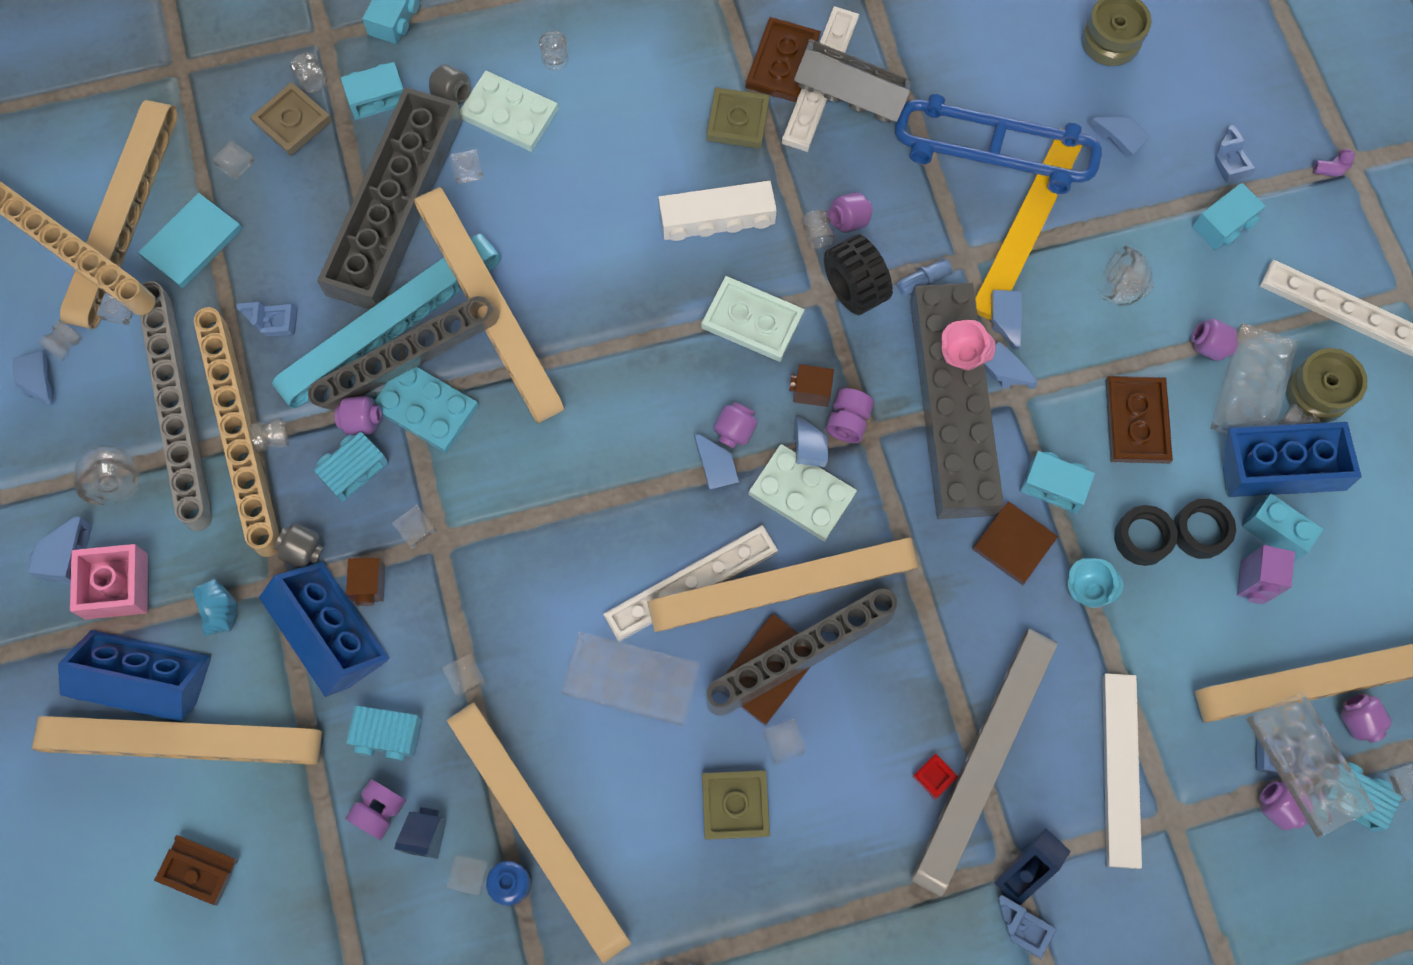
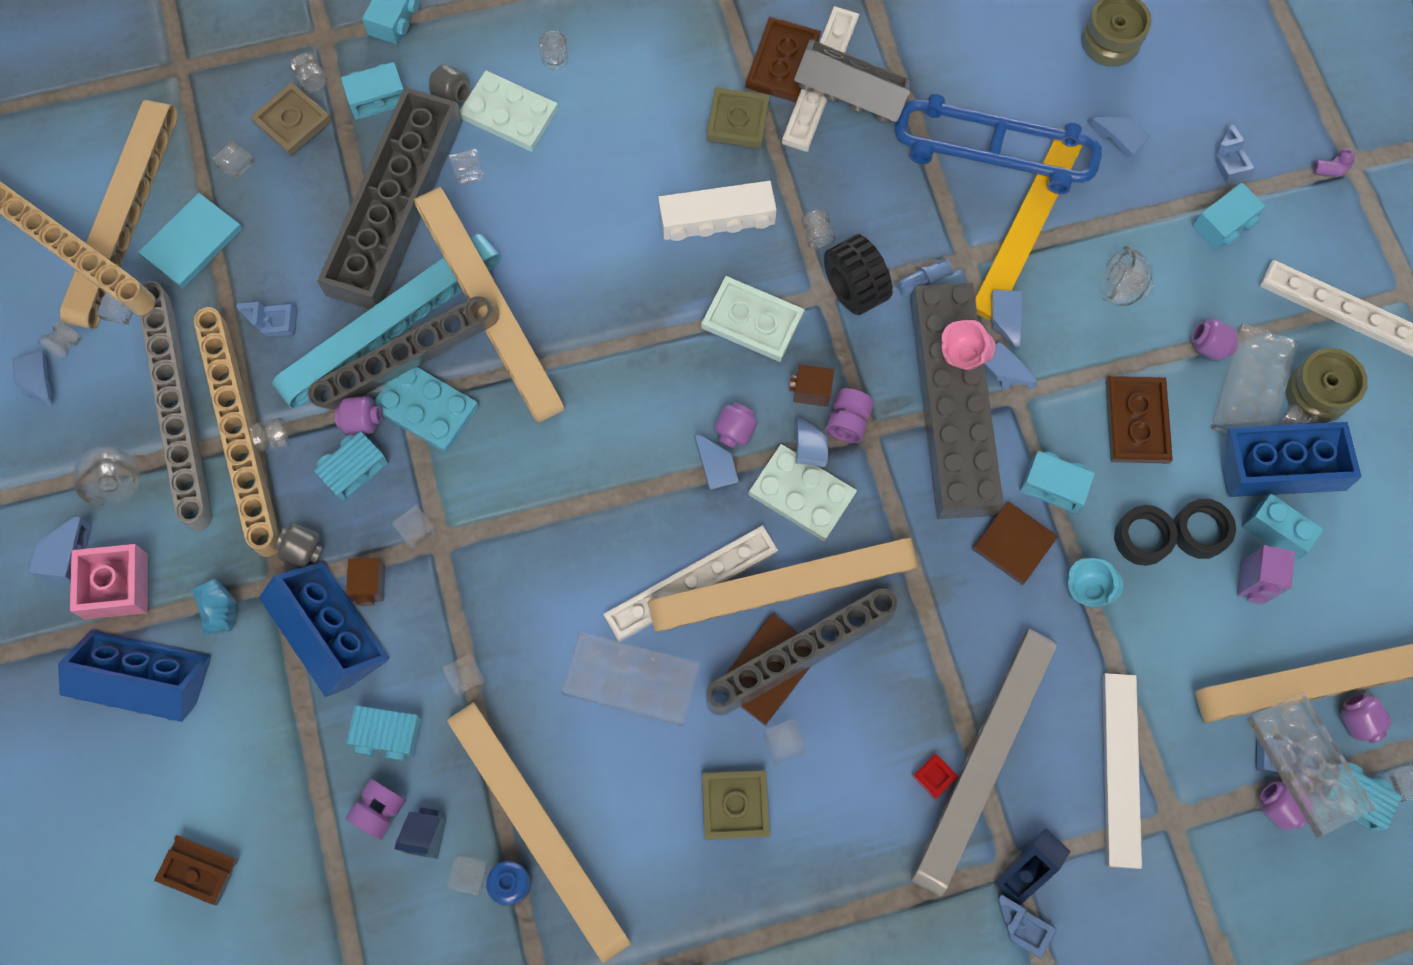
tan beam [32,716,322,765] -> none
medium lavender head [829,192,873,232] -> none

